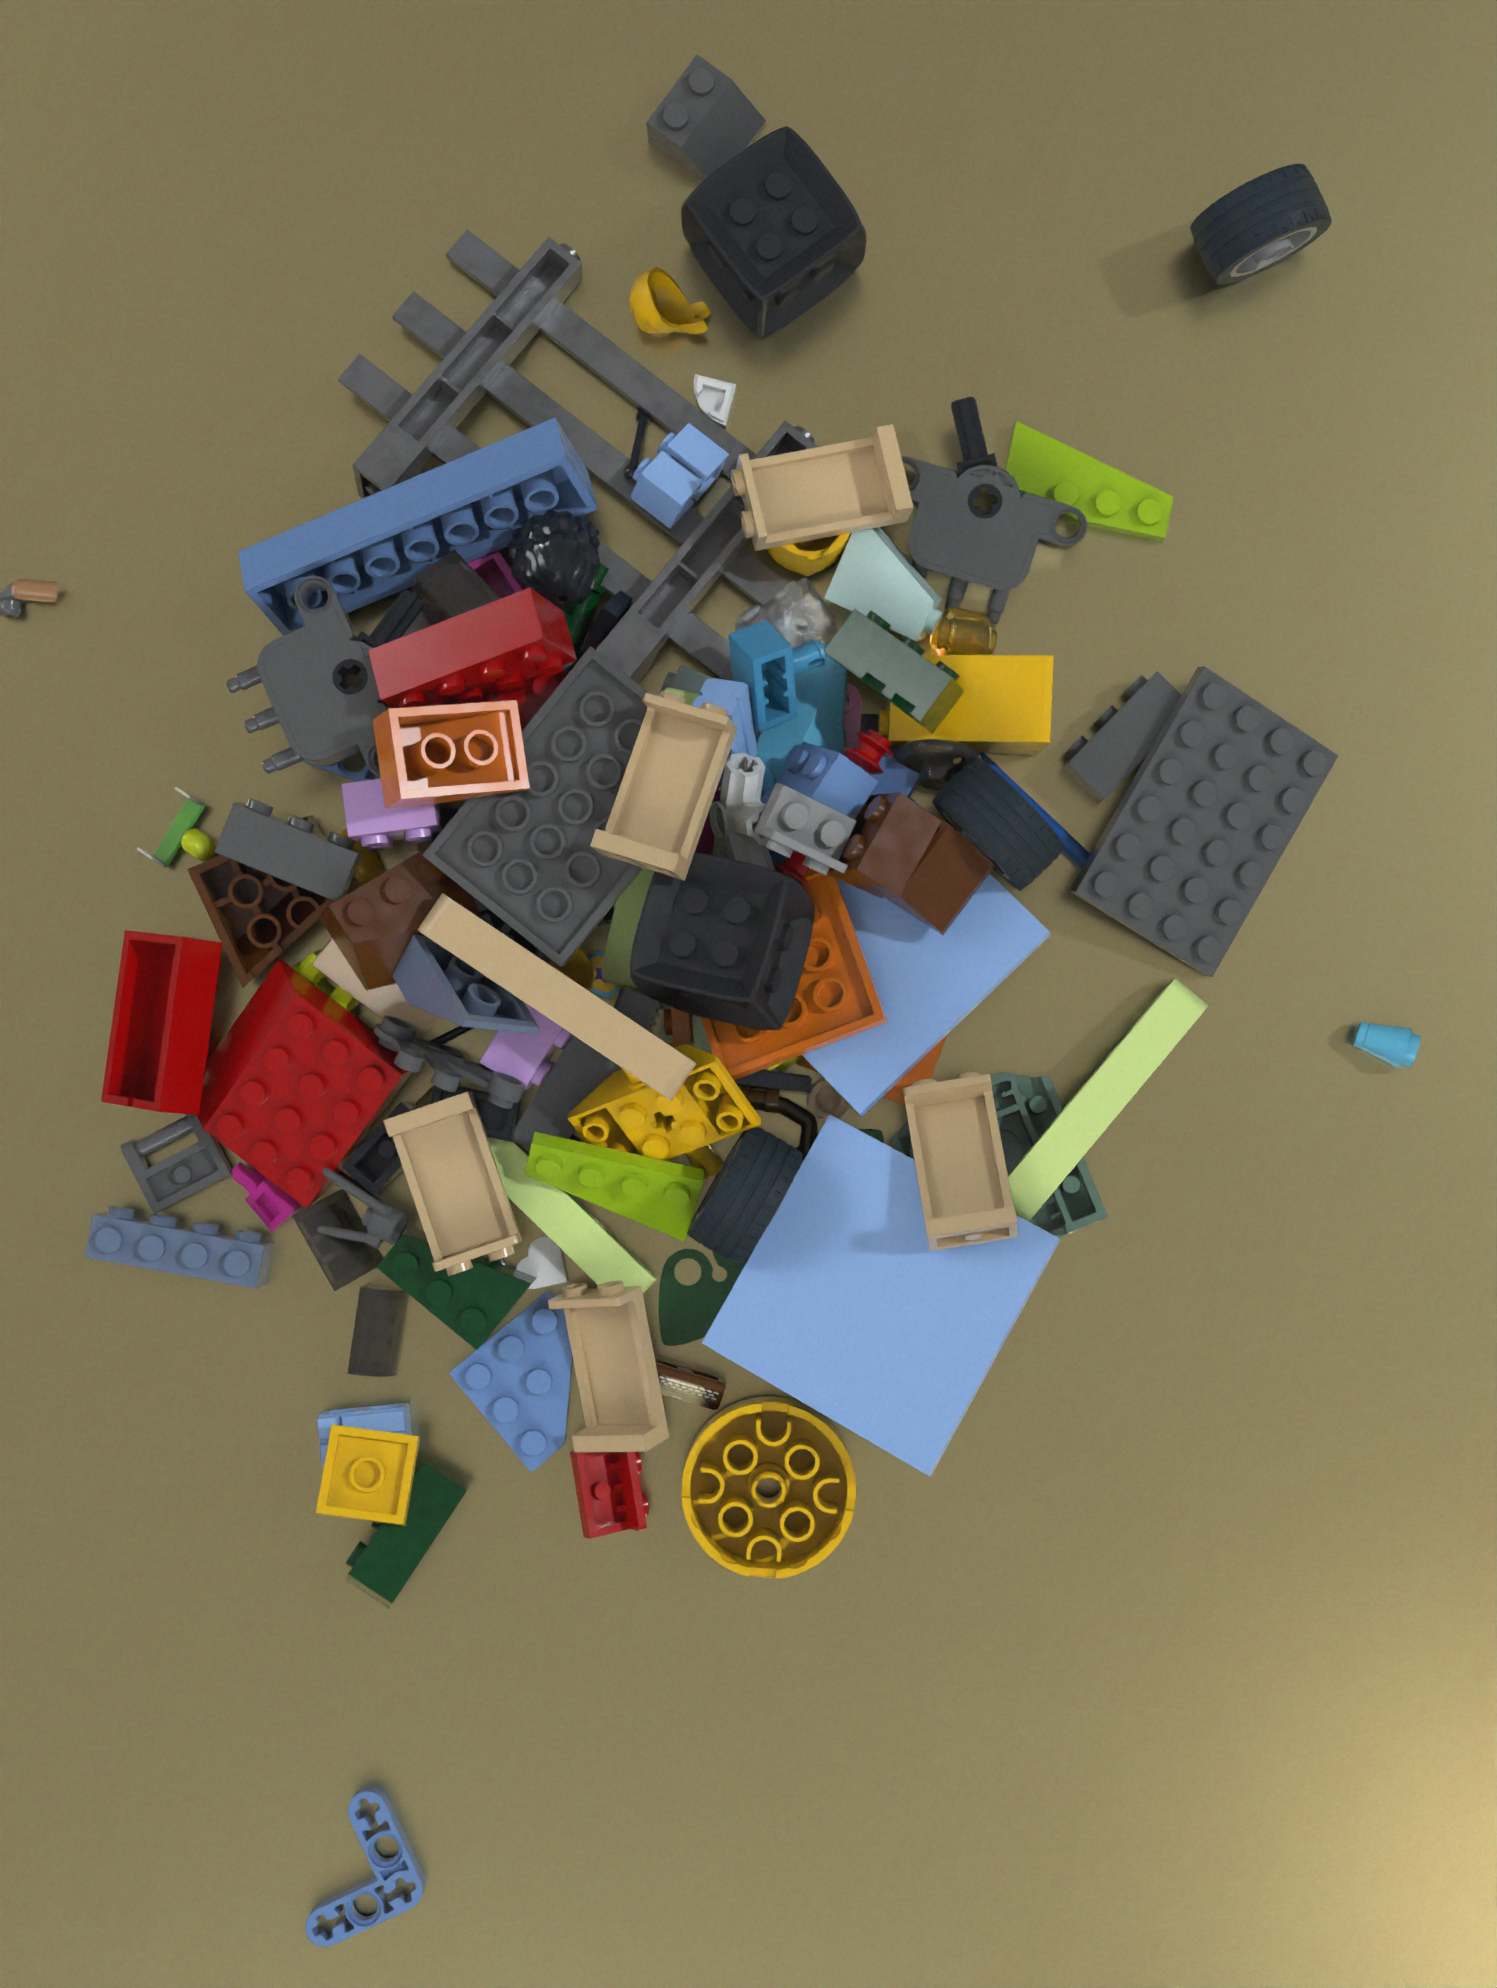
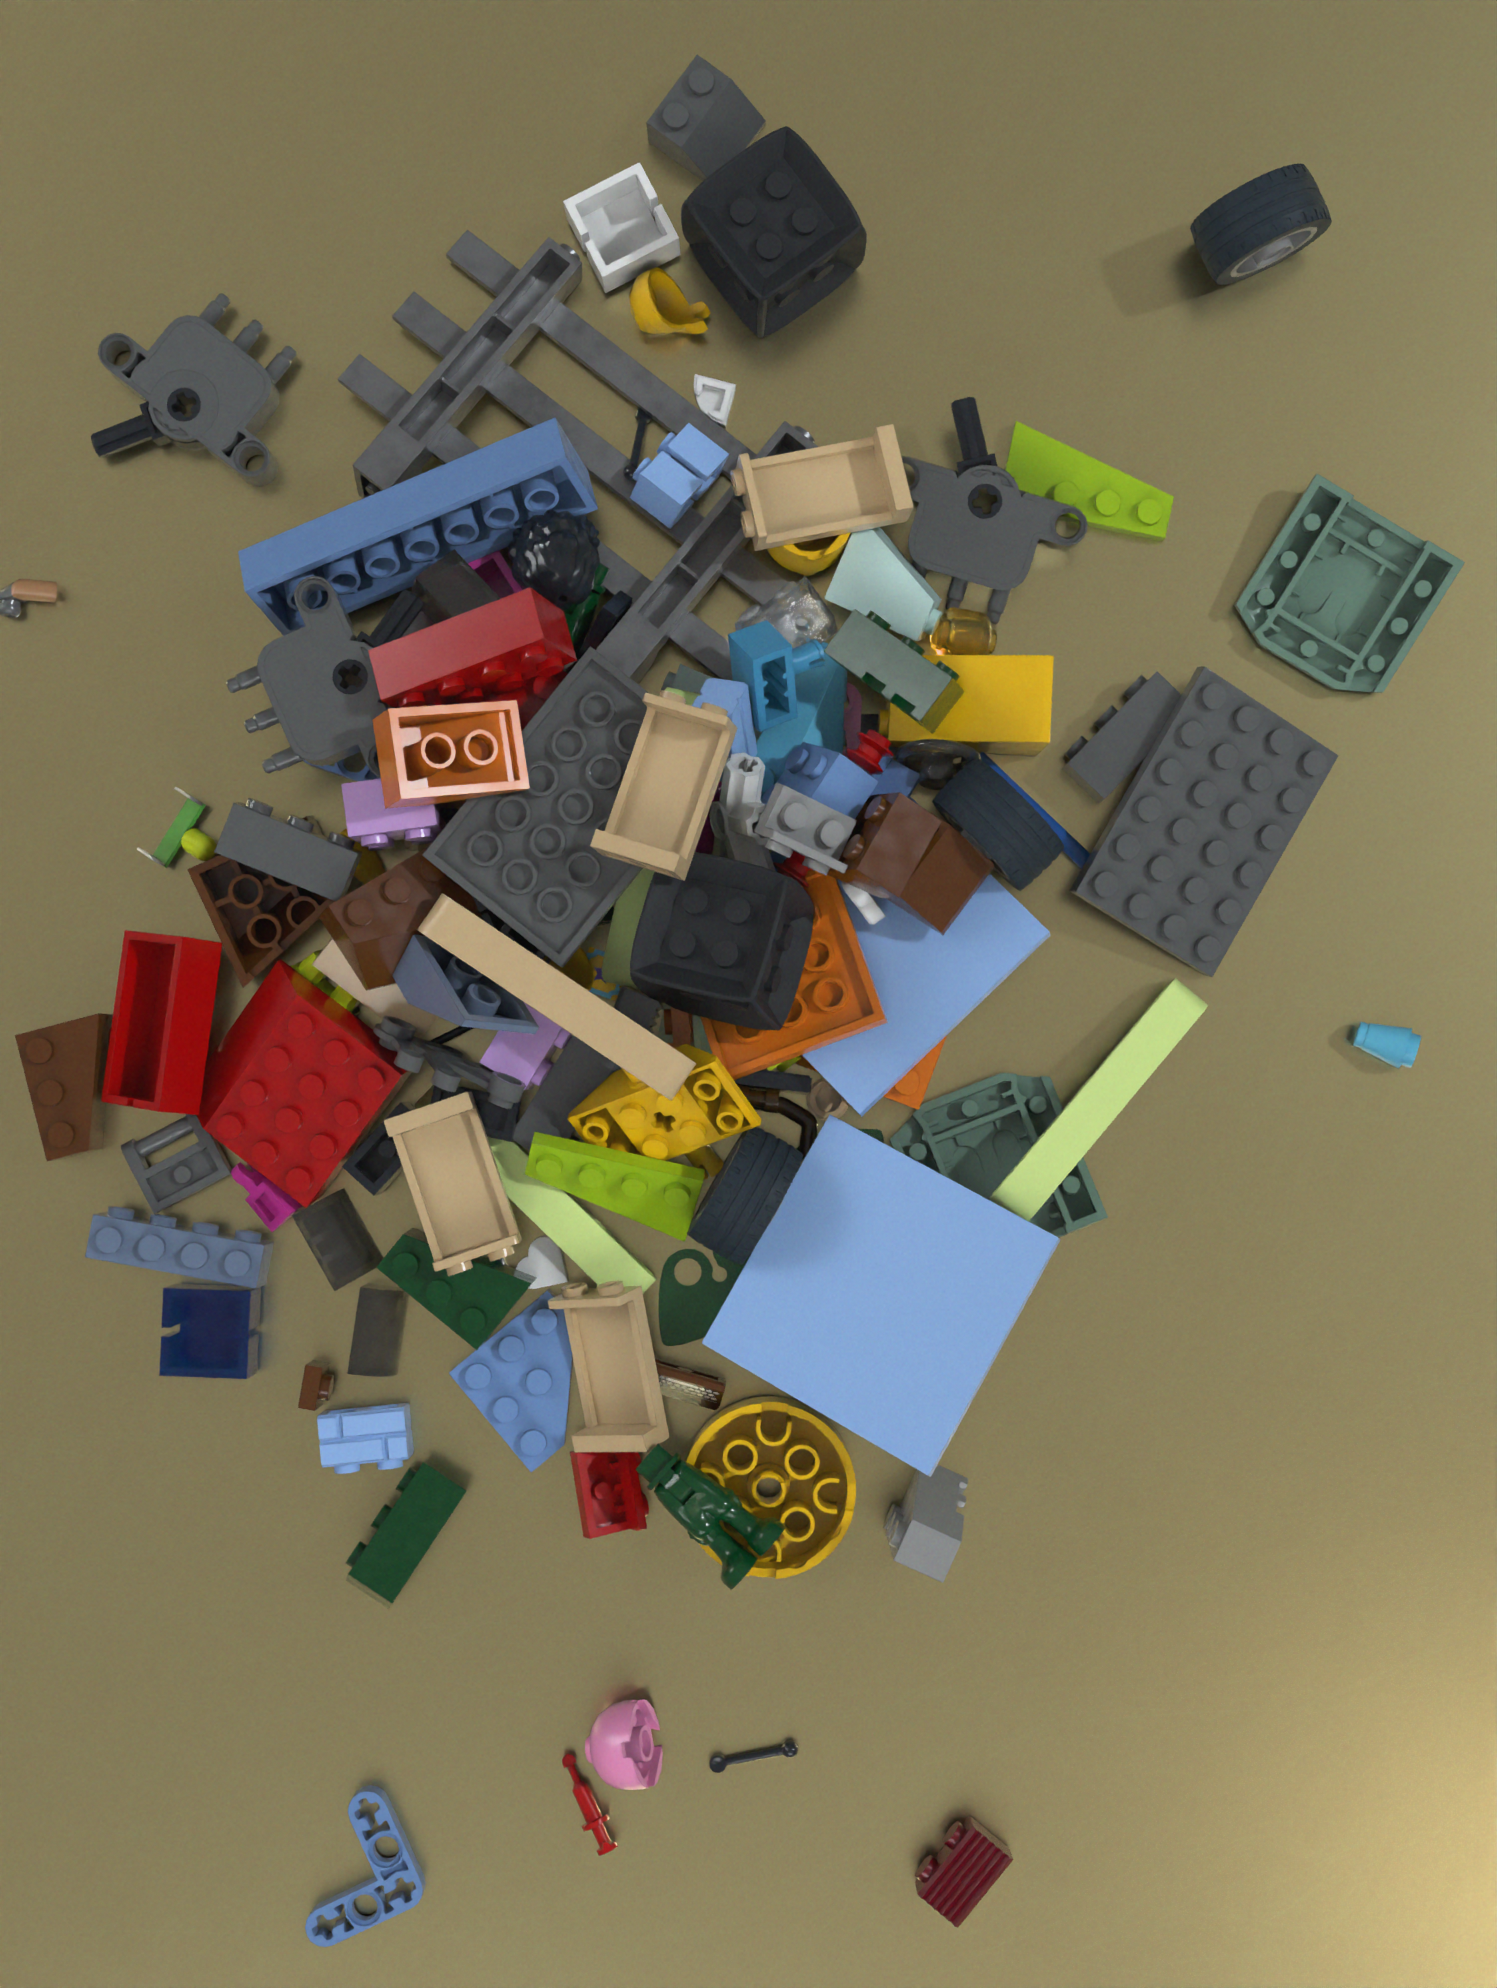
yellow plate [316,1424,420,1526] -> none
dark grey plant [317,1168,408,1249] -> none
tan panel [903,1072,1018,1251] -> none
none -> reddish brown wedge [15,1013,112,1161]
none -> piece [91,293,297,487]
none -> clear blue piece [159,1284,261,1379]
none -> reddish brown plate [298,1360,334,1411]
none -> red piece [562,1754,618,1856]
none -> white piece [563,162,681,293]
none -> bright pink cylinder [585,1699,663,1790]
none -> dark green piece [635,1443,786,1590]
none -> black hinge [709,1741,798,1773]
none -> white tile [841,881,886,925]
none -> light grey wedge [883,1464,968,1583]
none -> dark red brick [915,1816,1013,1928]
none -> sand green wedge [1234,474,1465,693]

